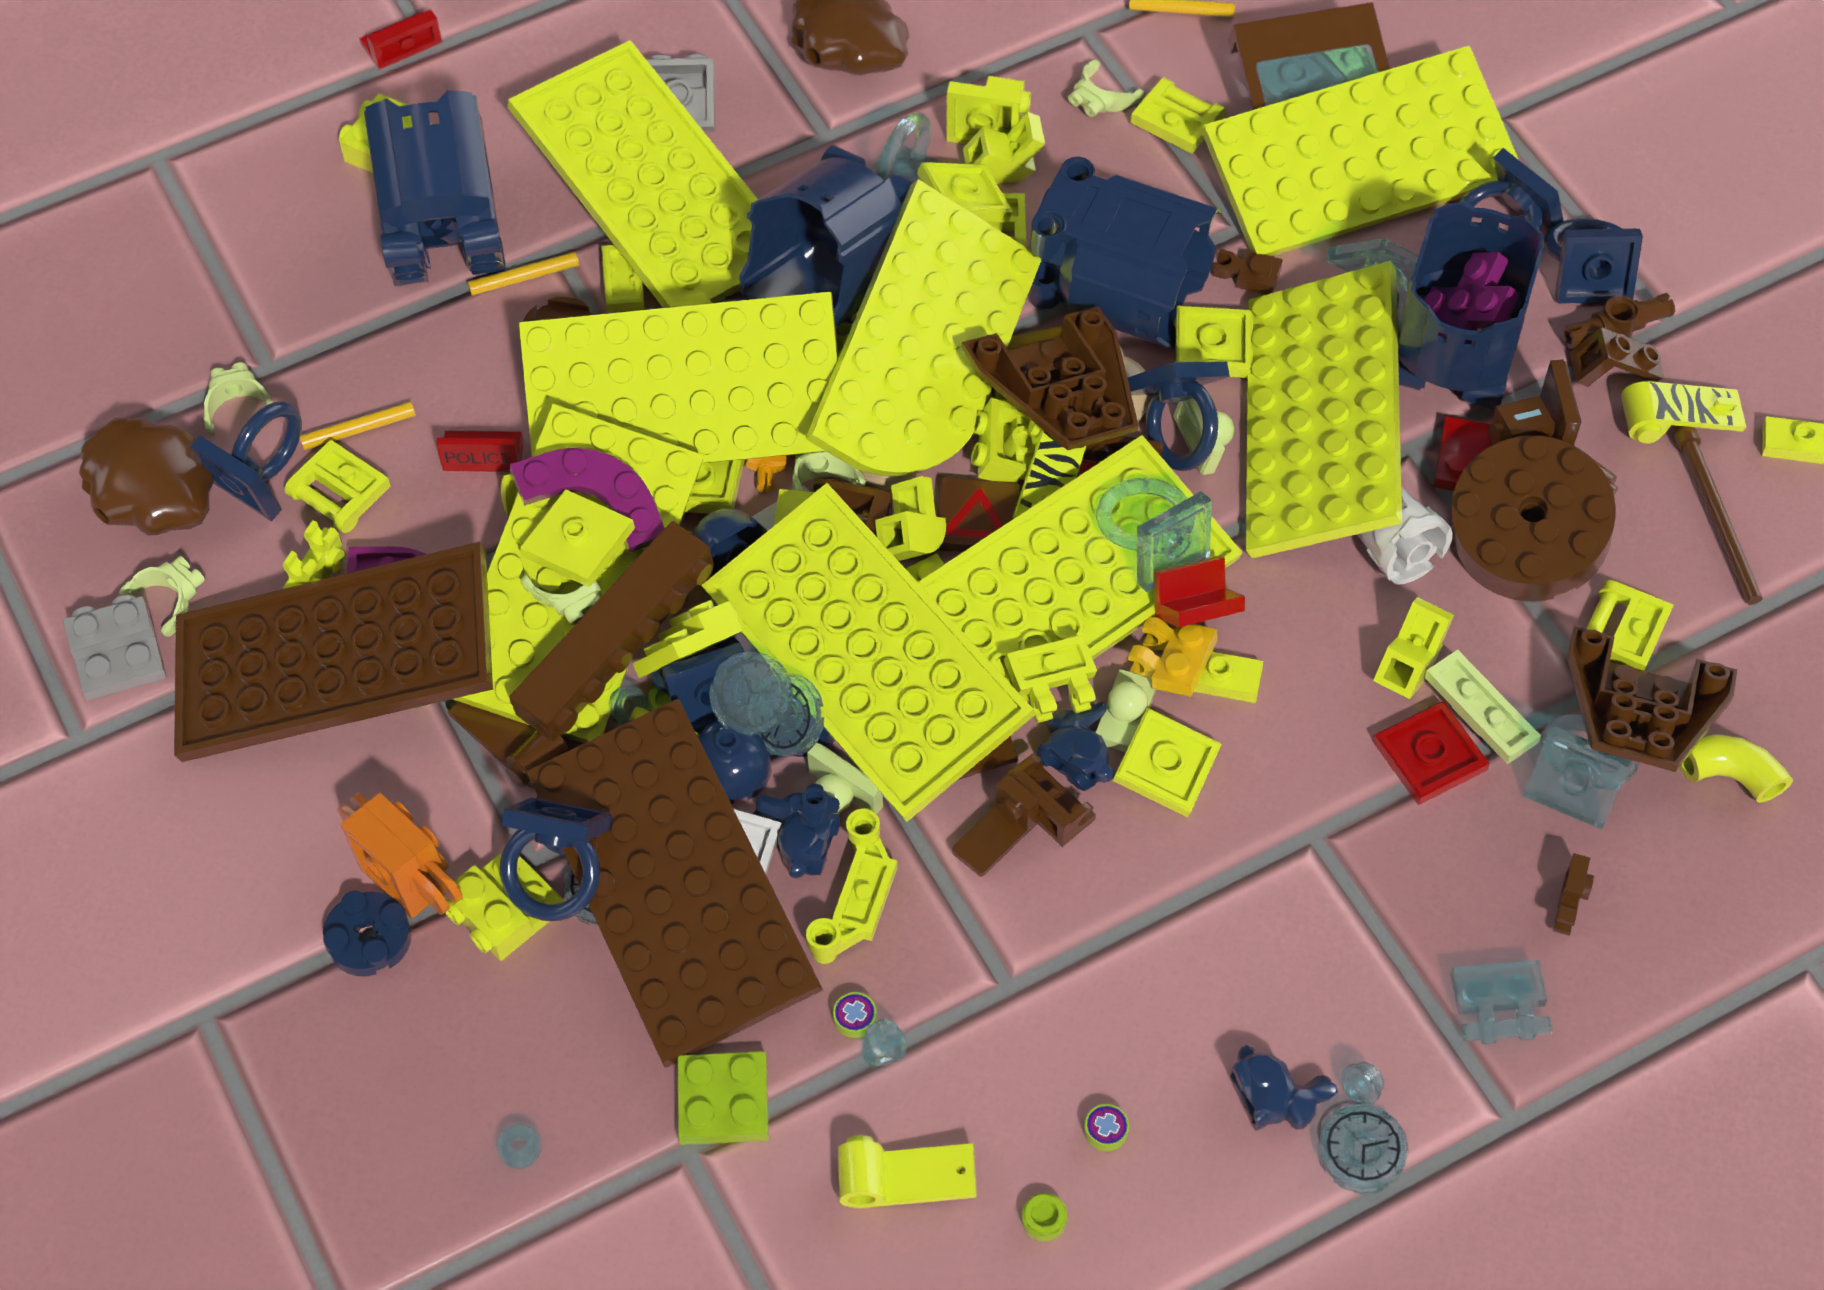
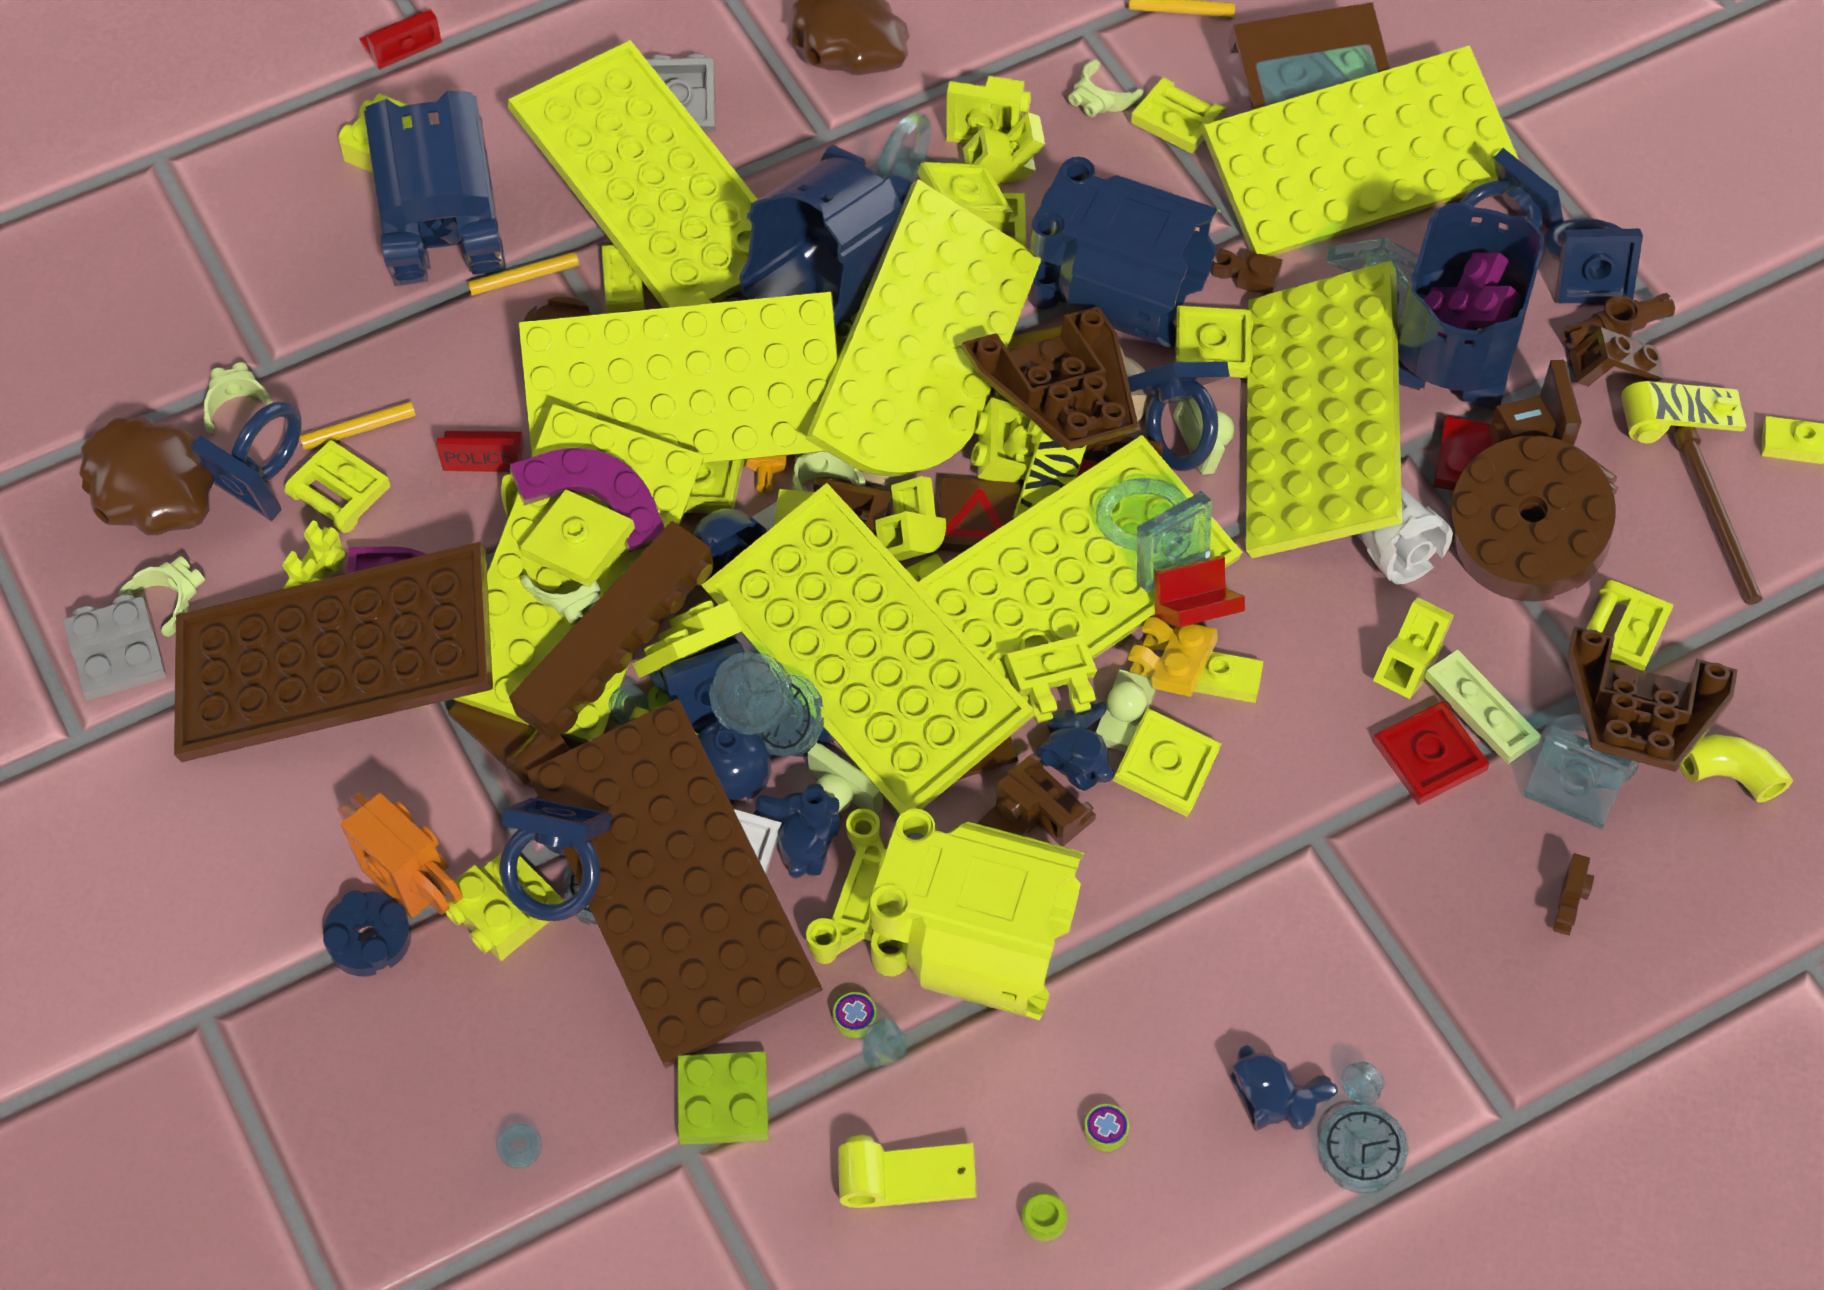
clear light blue plate [1450,960,1552,1044] -> none
none -> neon yellow piece [870,809,1084,1021]

